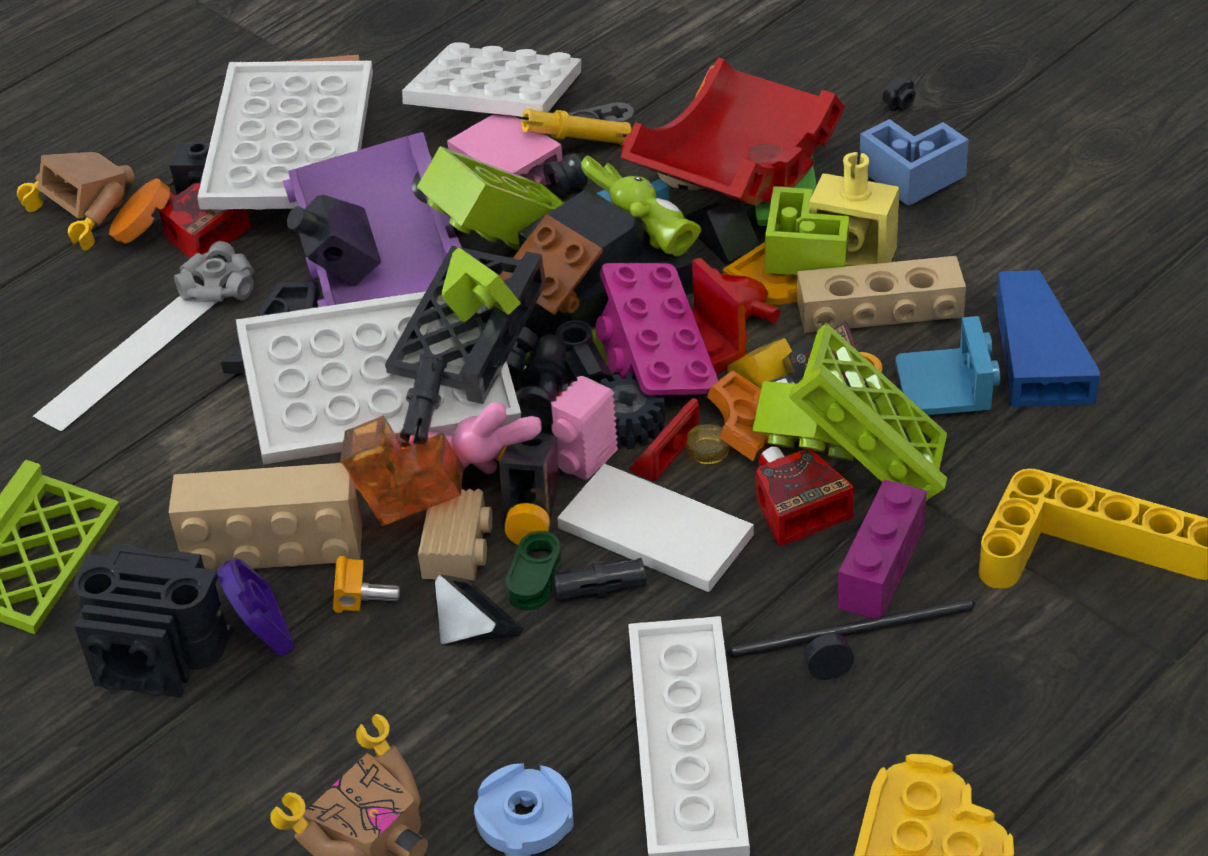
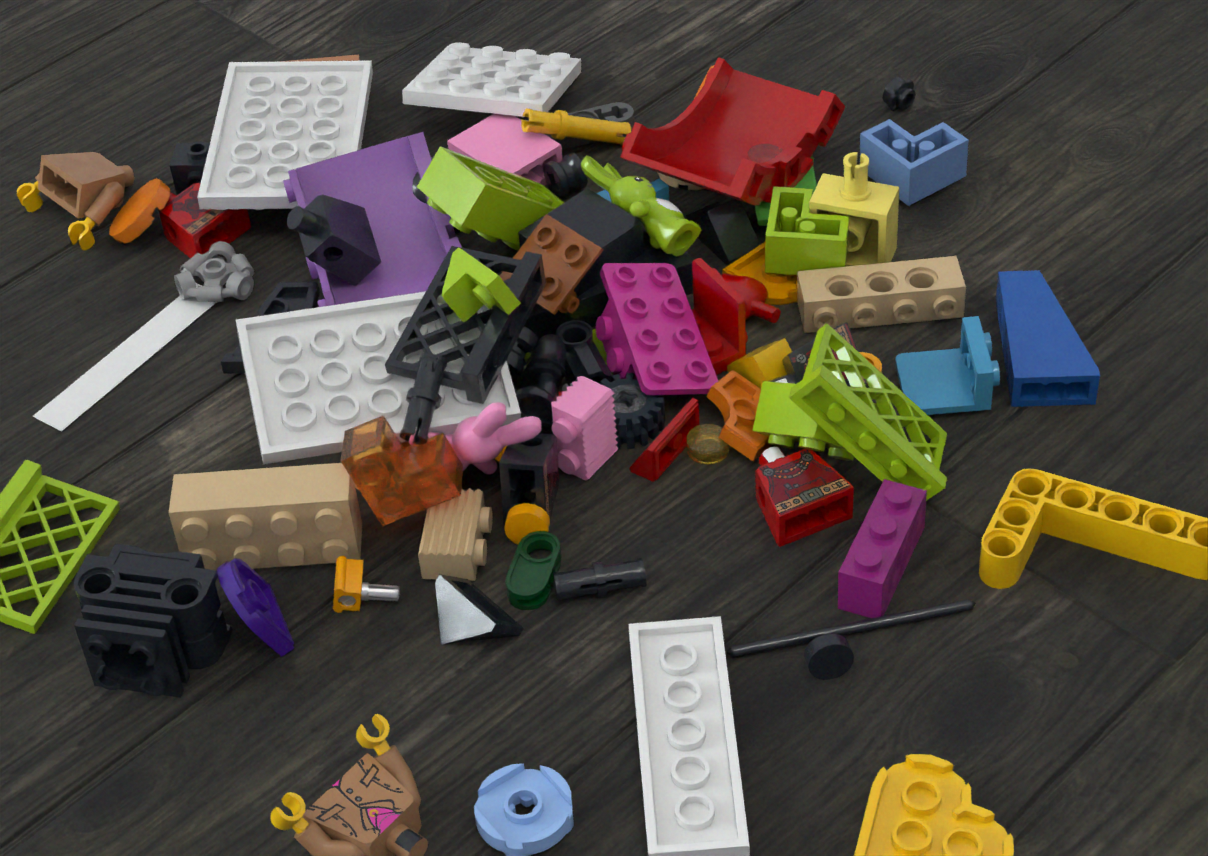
white tile [557,463,754,592] -> none

